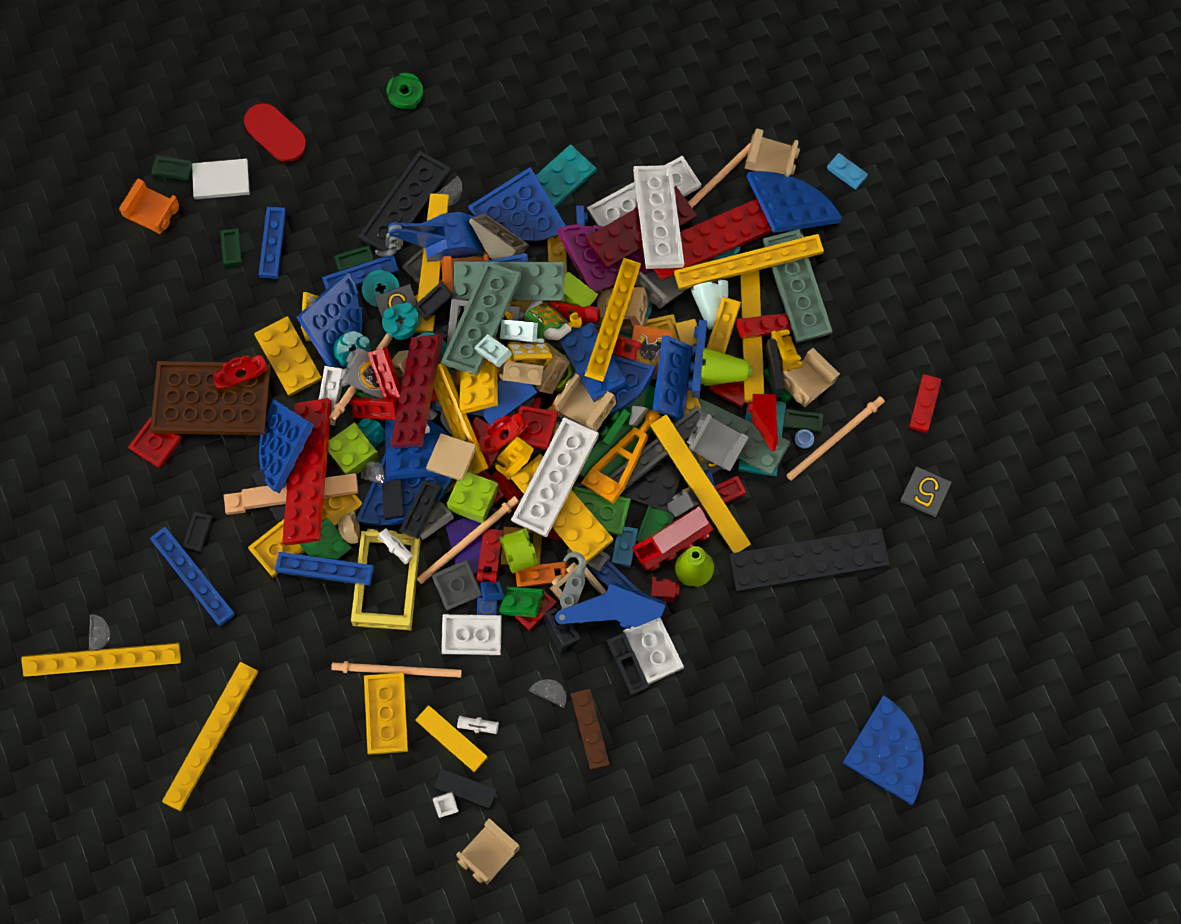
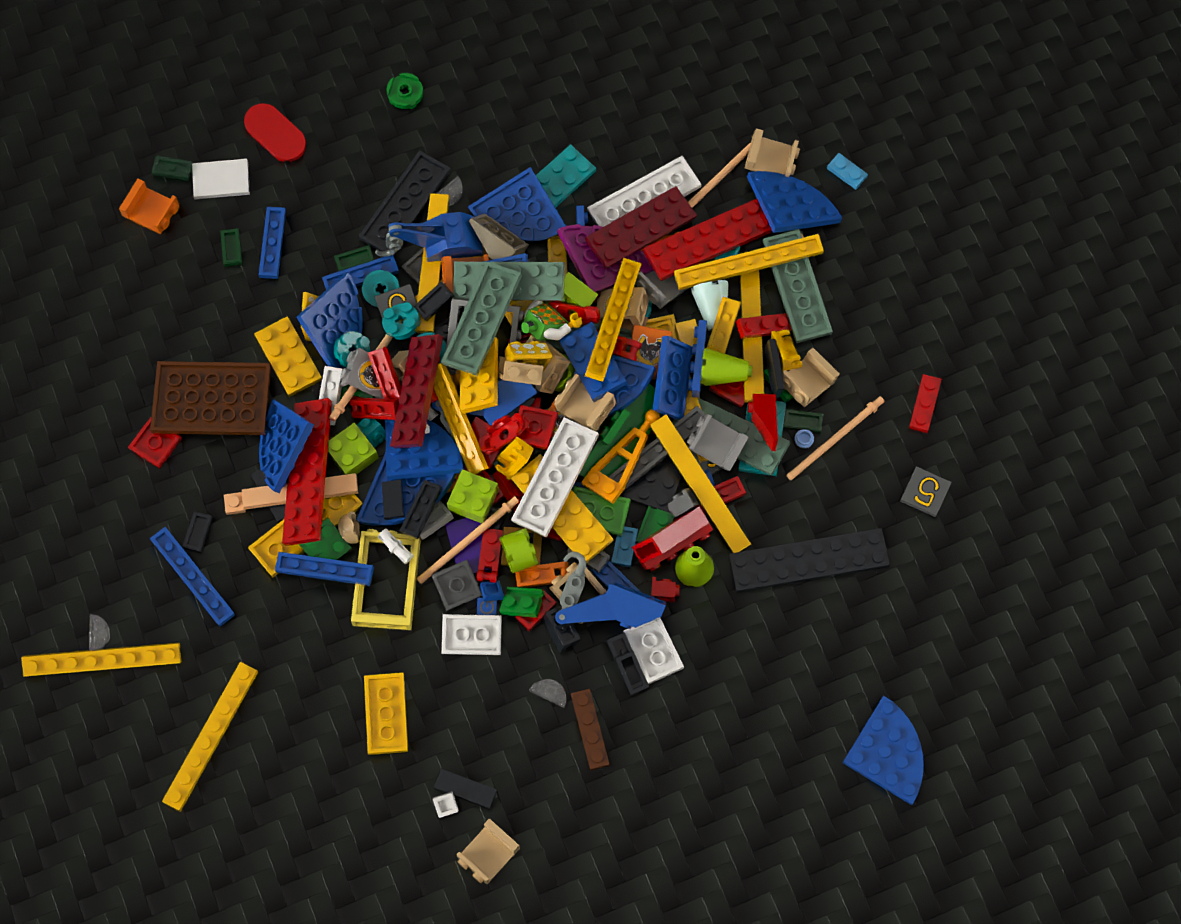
red piece [213,355,268,389] -> none
light nougat bar [332,661,462,678] -> none
clear plate [361,461,384,483] -> none
yellow tile [416,705,488,773] -> none
tan tile [426,434,477,481] -> none
white pin [457,716,499,734] -> none
light aqua plate [474,334,512,367] -> none
light aqua panel [500,320,544,343] -> none
light grey slope [629,406,651,427] -> none
white plate [633,165,684,269] -> none

